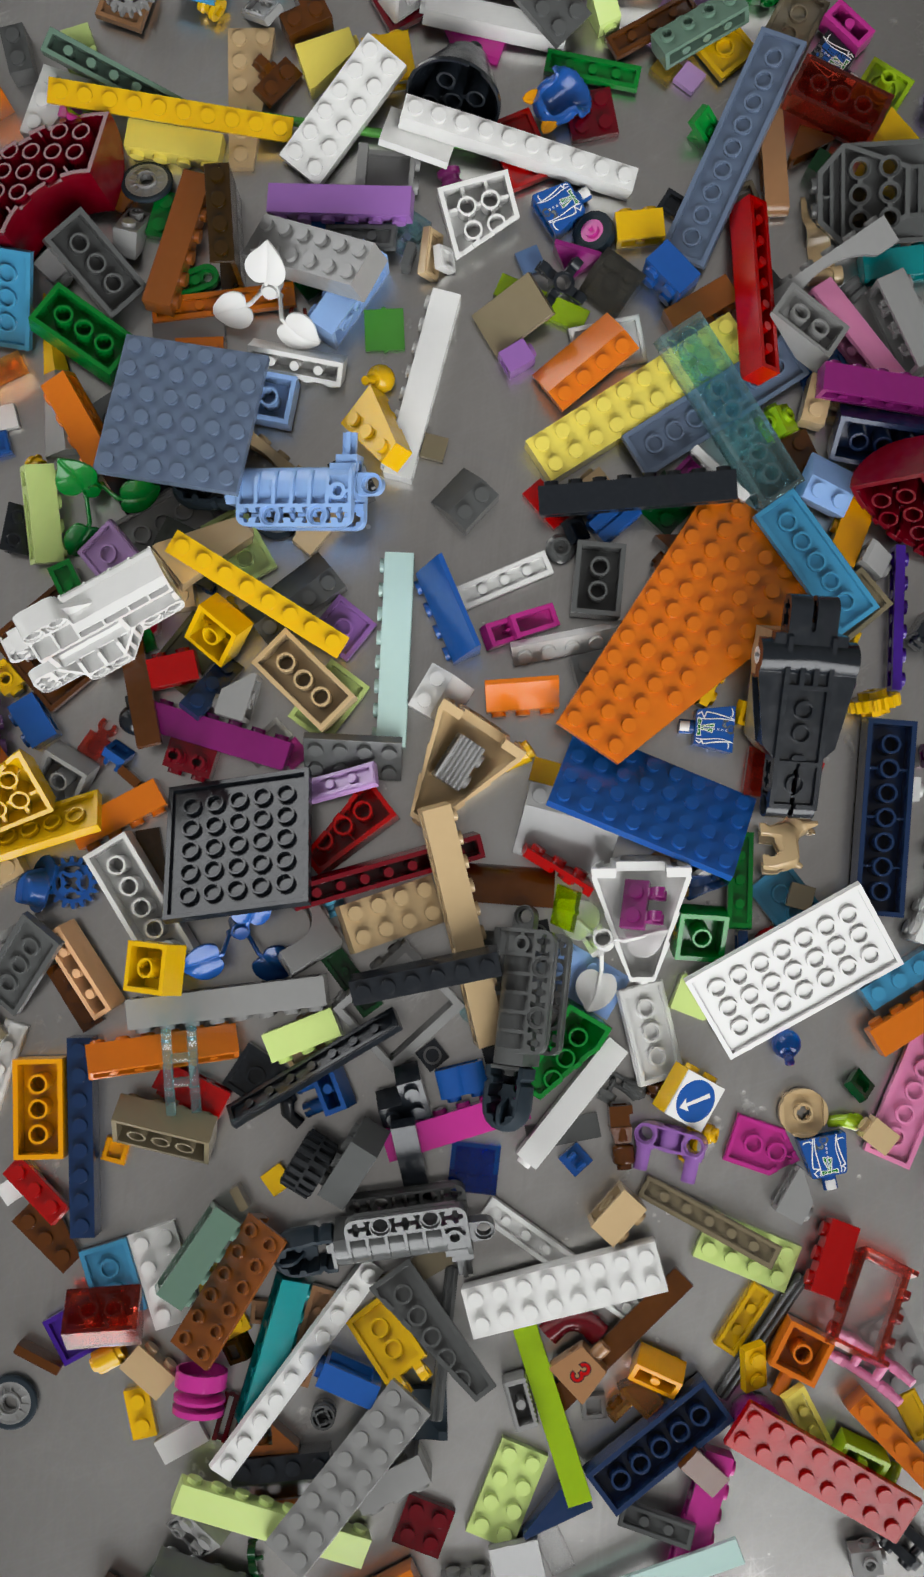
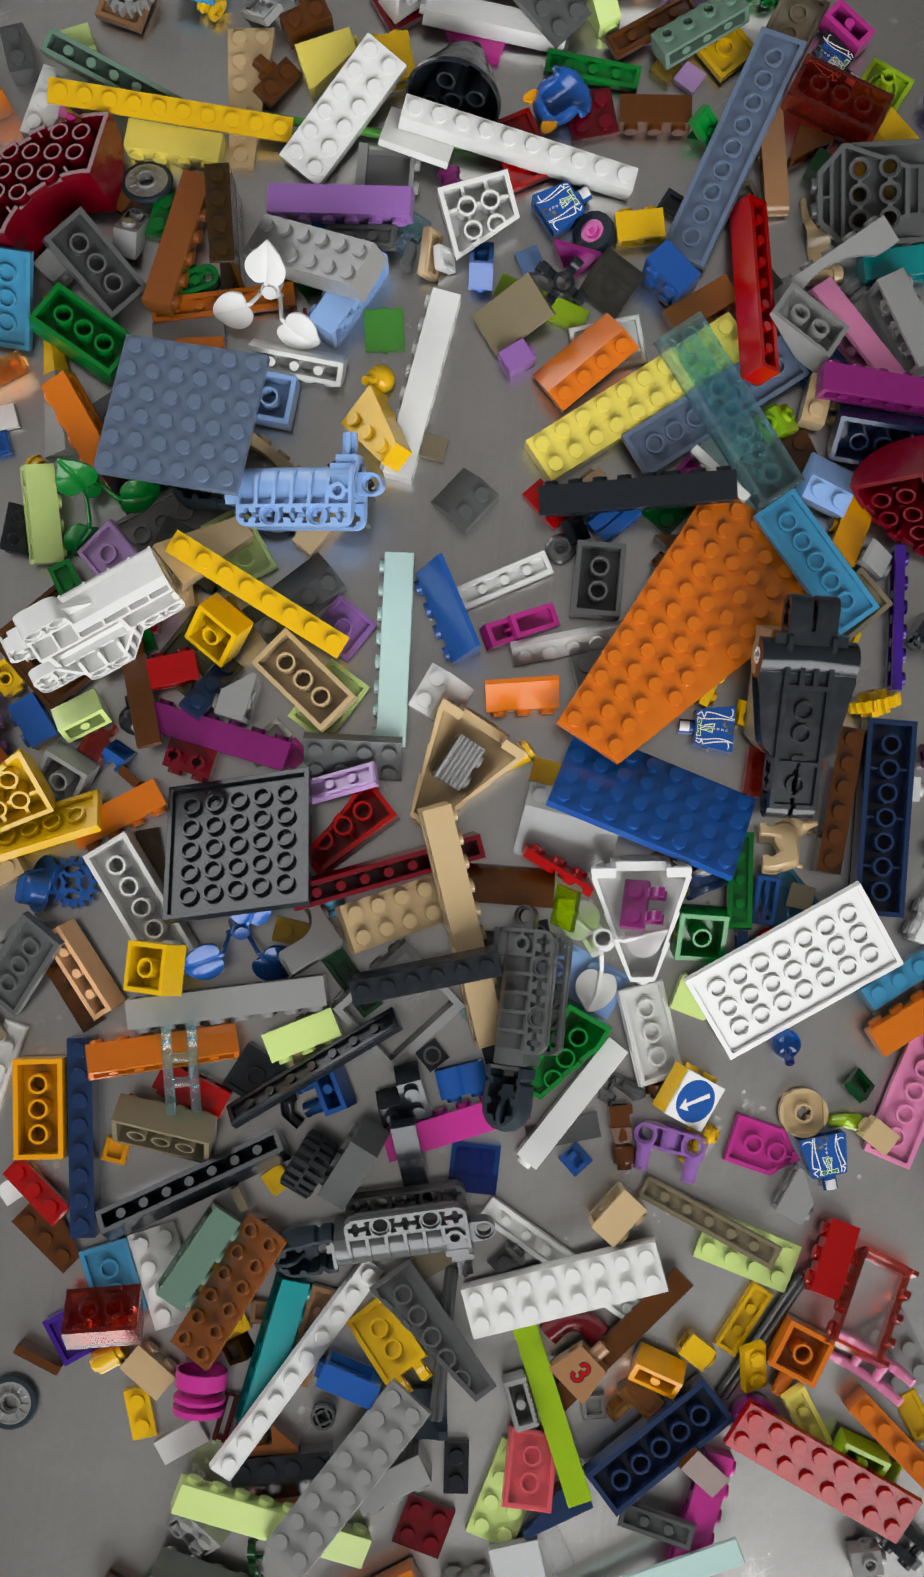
none -> yellowish green brick [51,688,112,744]
none -> black brick [95,1128,292,1241]
none -> yellow plate [272,916,310,945]
none -> black plate [443,1440,469,1494]
none -> slope [468,242,494,293]
none -> dark grey bracket [487,1239,526,1274]
none -> coral tile [501,1426,556,1513]
none -> reddish brown brick [618,94,692,136]
none -> yellow brick [675,1327,717,1372]
none -> blue tile [752,874,782,926]
none -> reddish brown brick [810,726,865,875]

